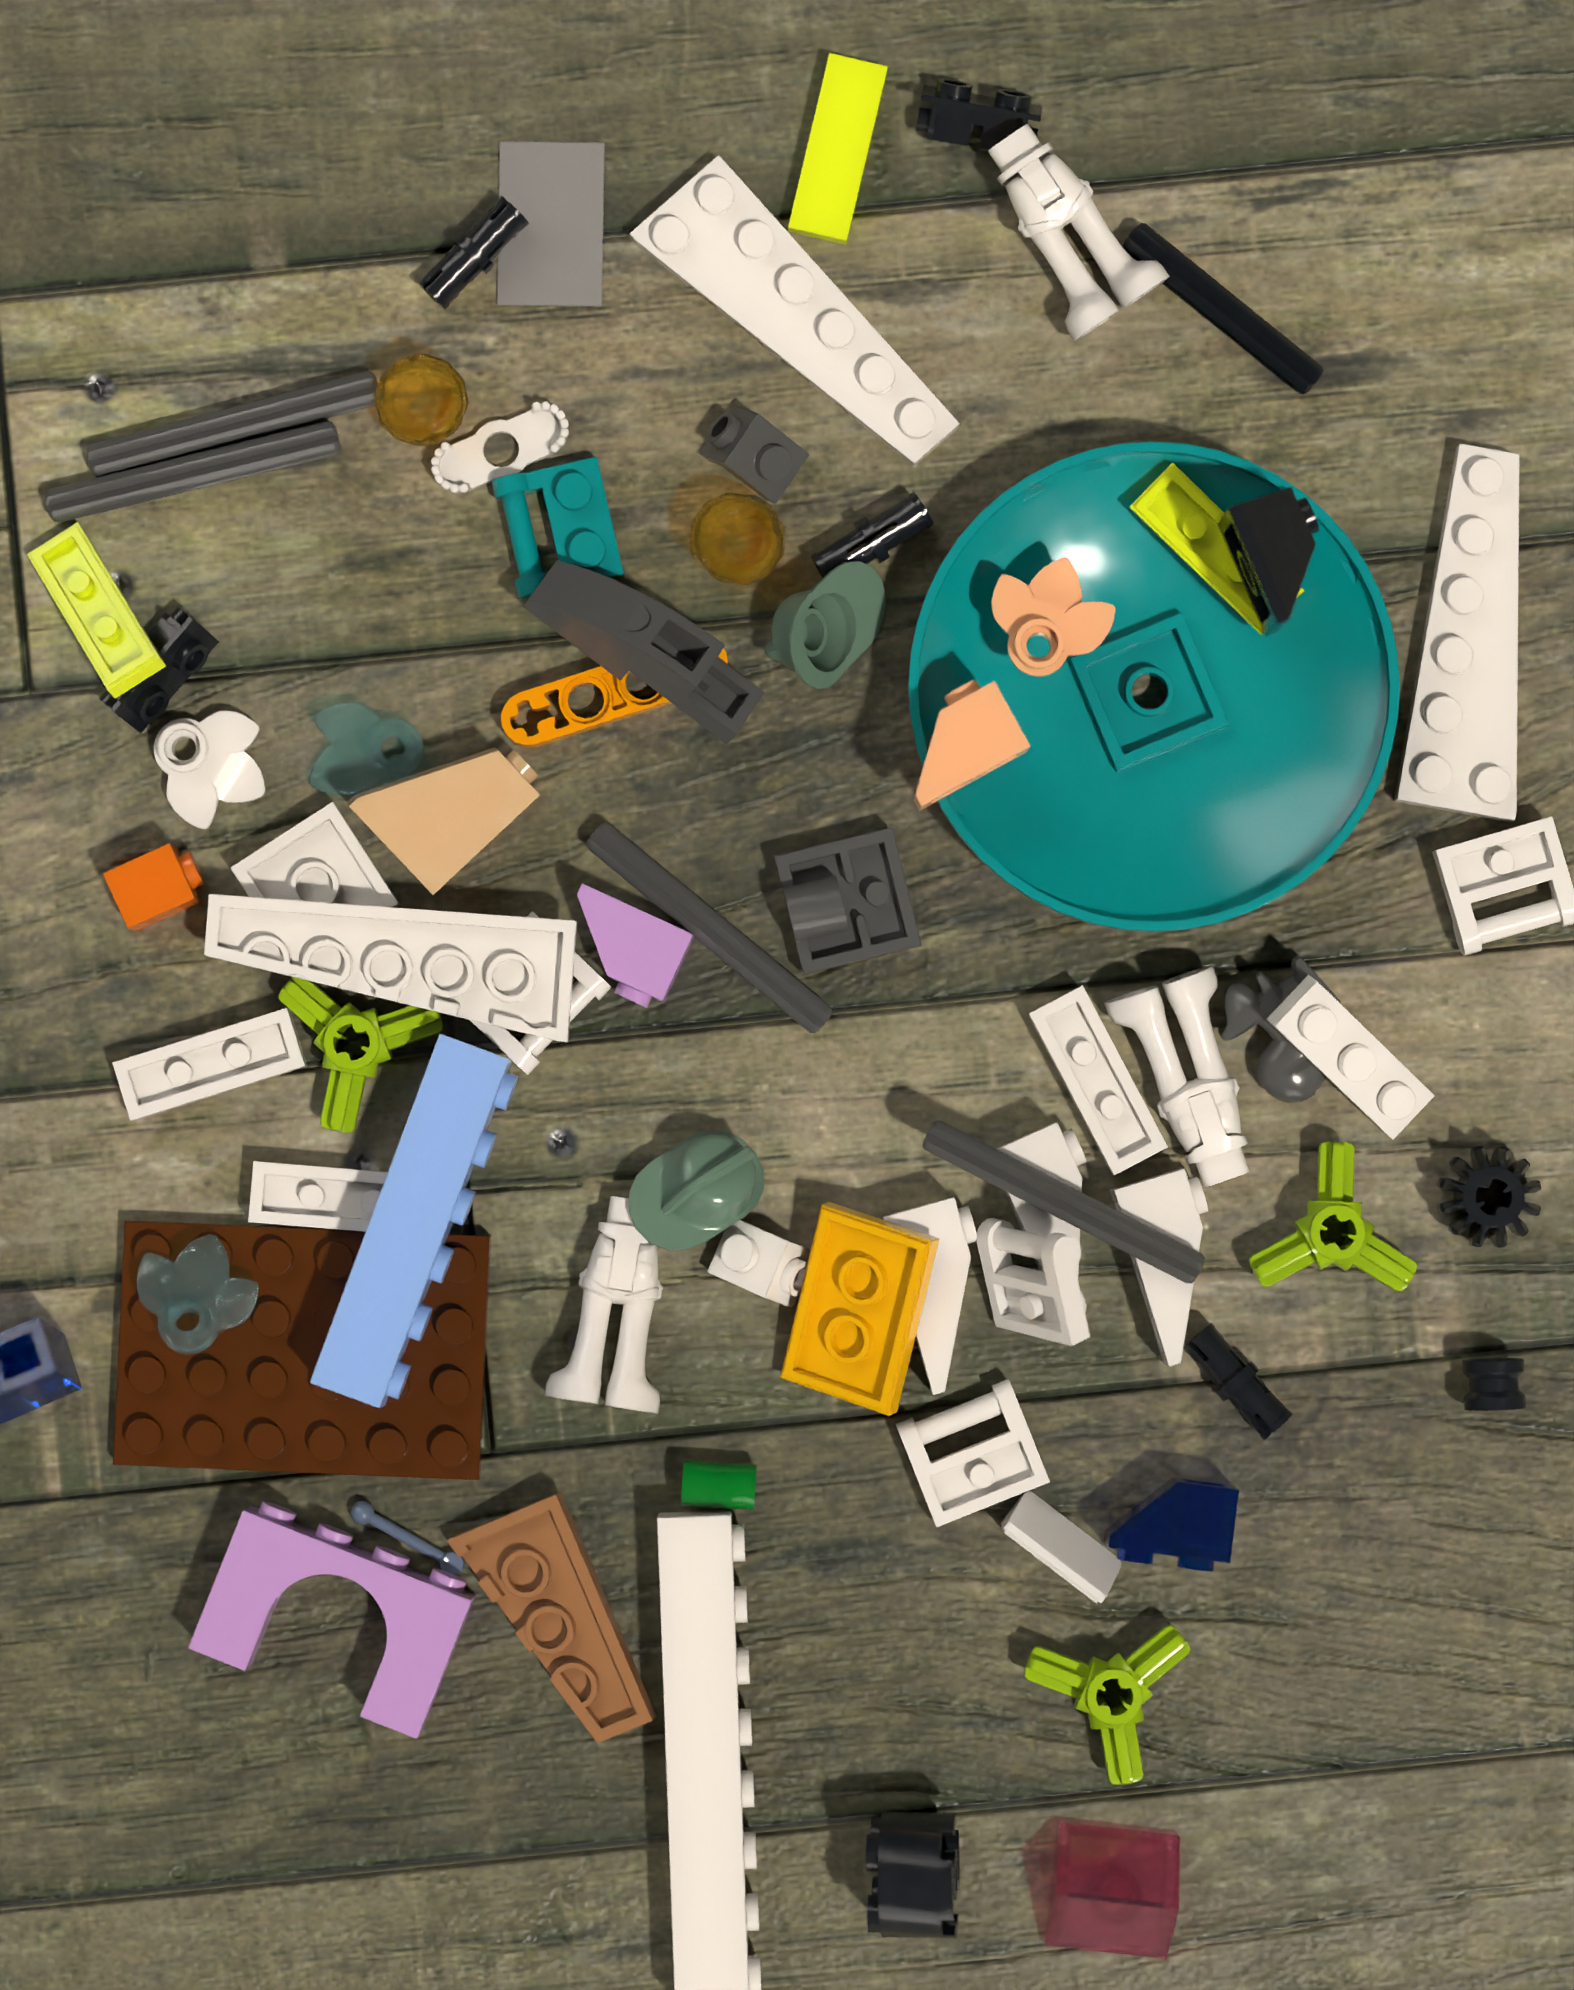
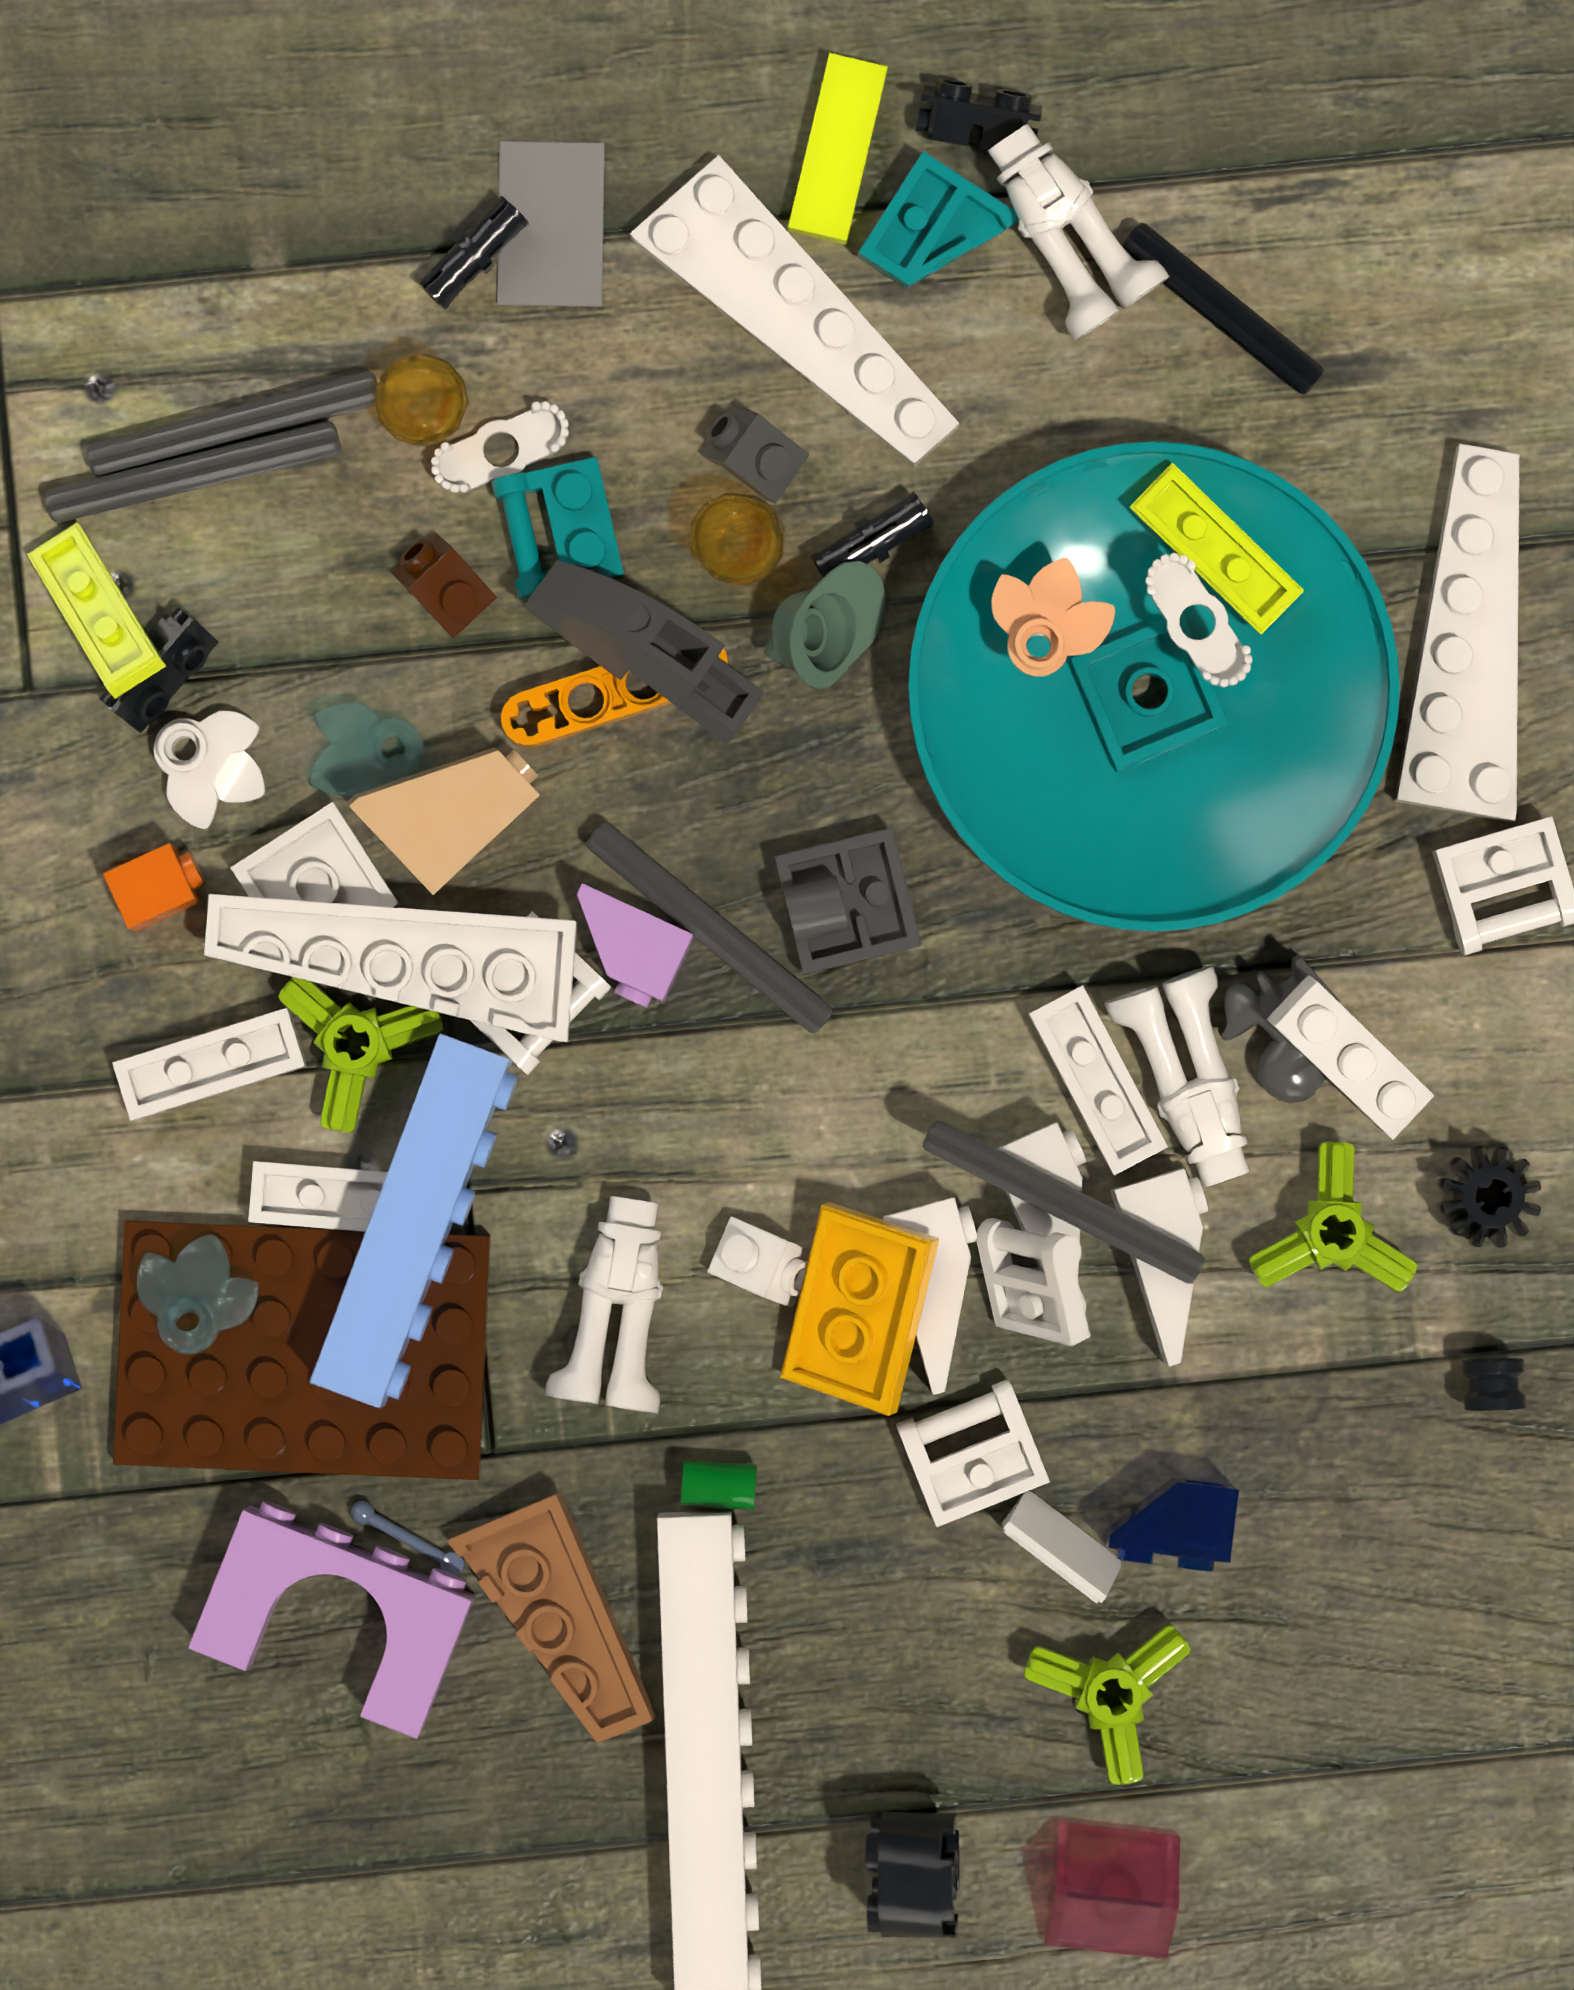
sand green piece [629,1130,764,1250] -> none
light nougat slope [913,679,1030,811] -> none
black pin [1183,1323,1293,1440] -> none
black slope [1217,487,1319,636] -> none
none -> reddish brown bracket [392,533,497,638]
none -> teal wing [857,151,1018,289]
none -> white piece [1145,553,1253,687]

